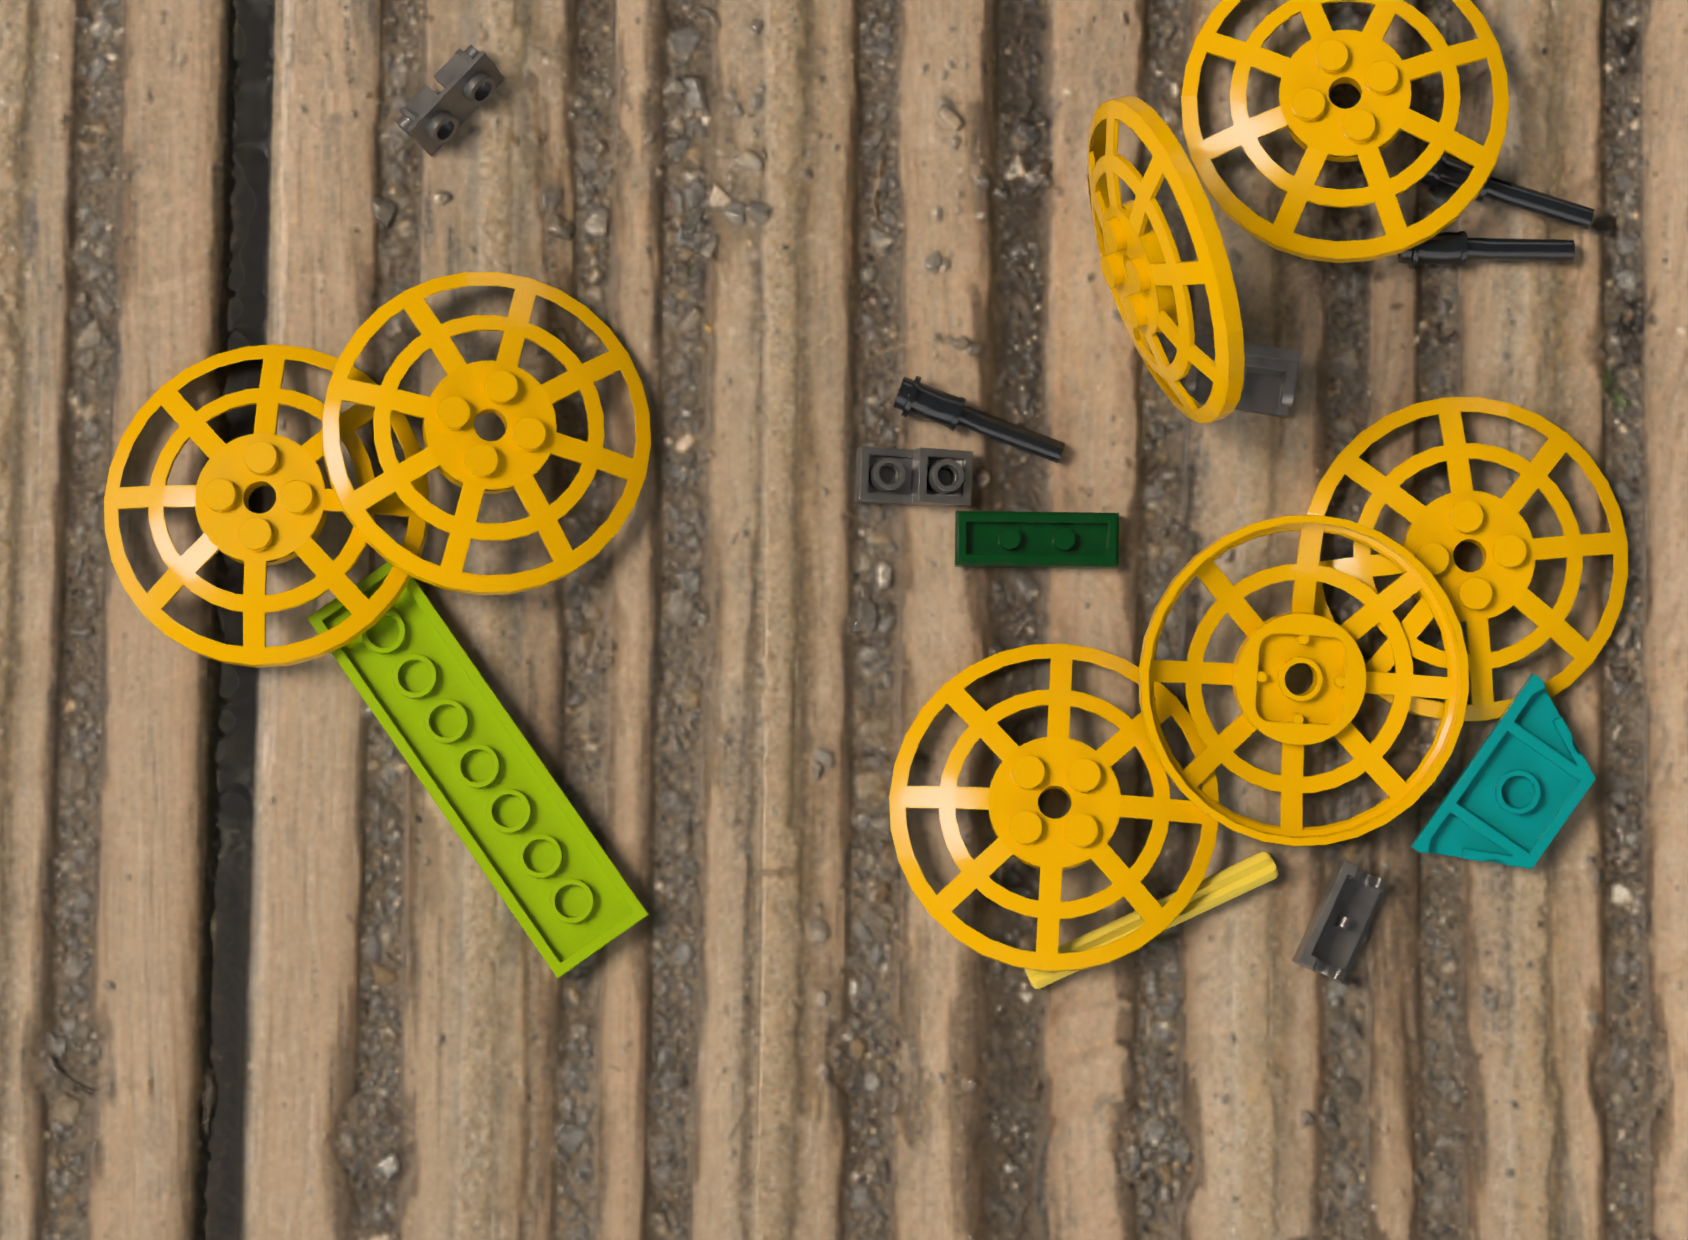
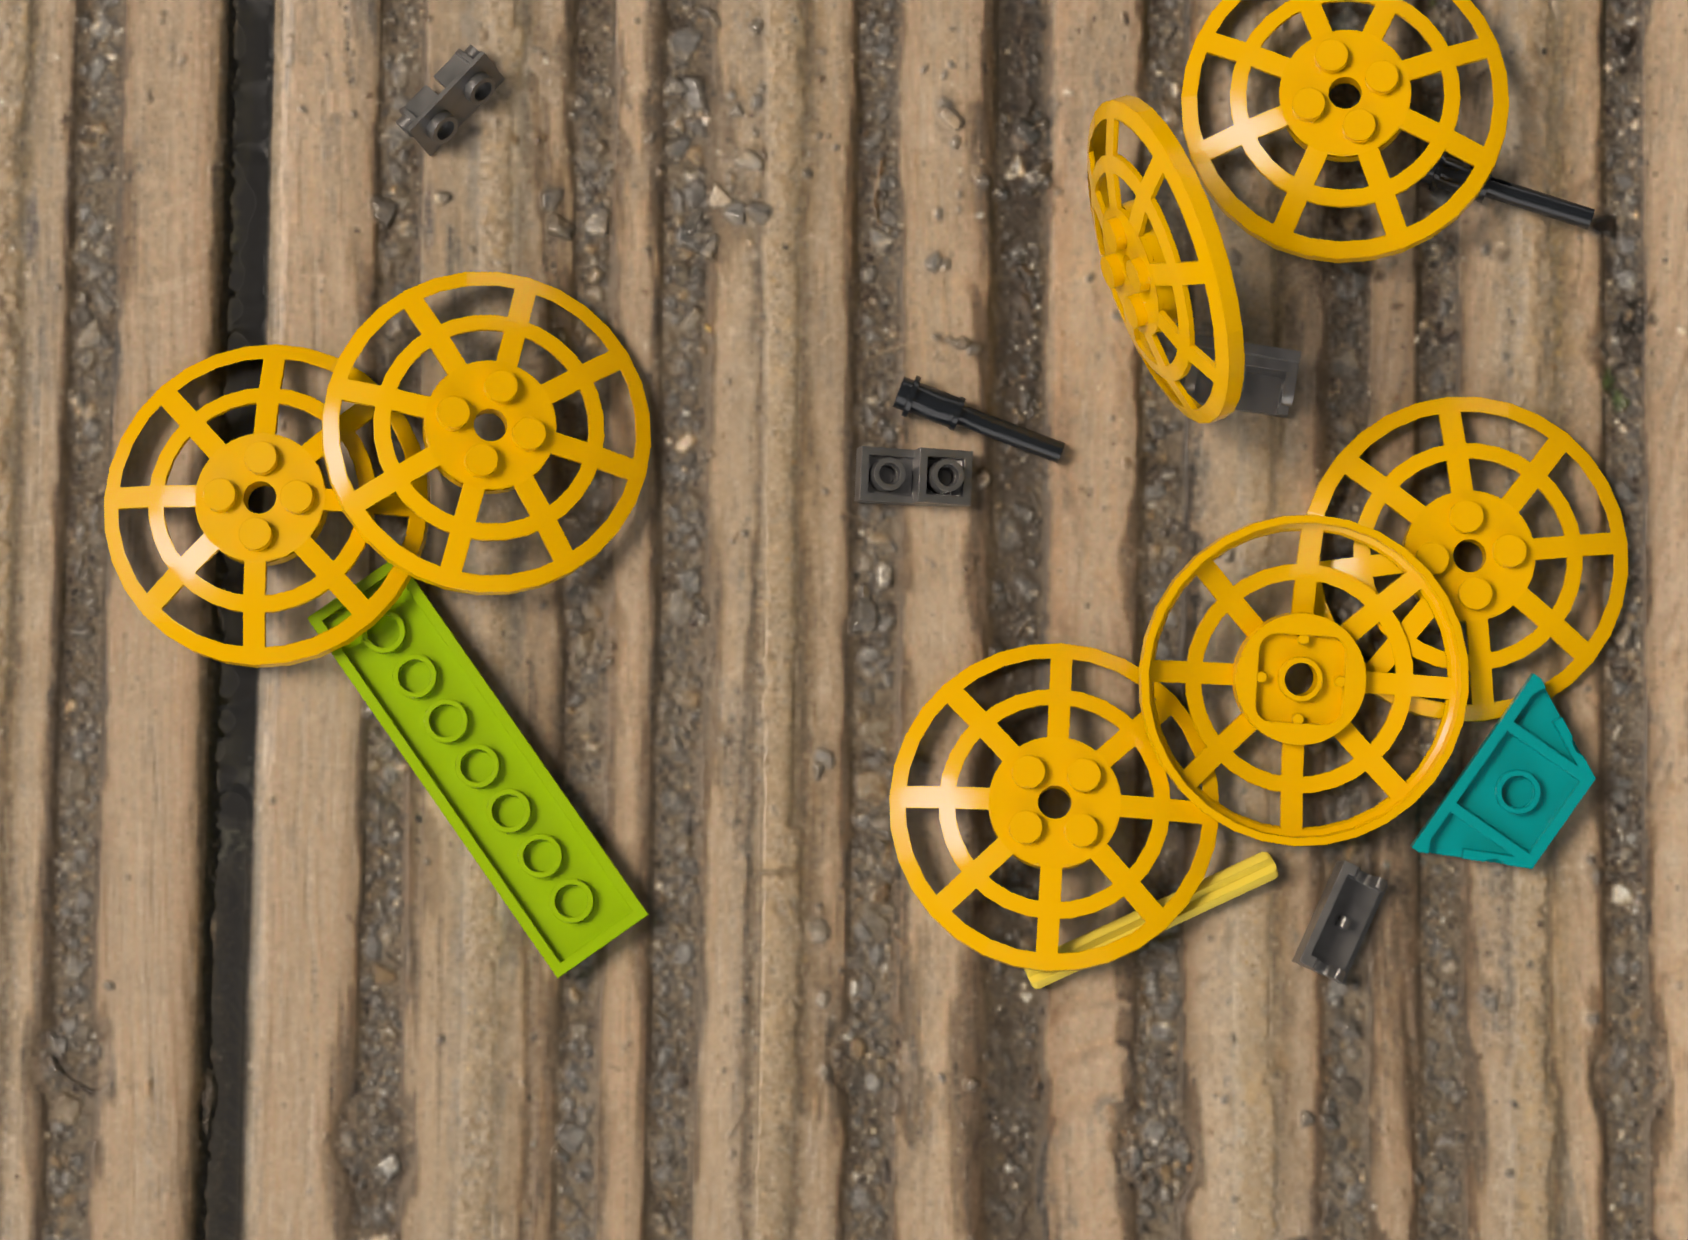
dark green tile [955,511,1119,569] -> none
black pin [1397,231,1575,269] -> none

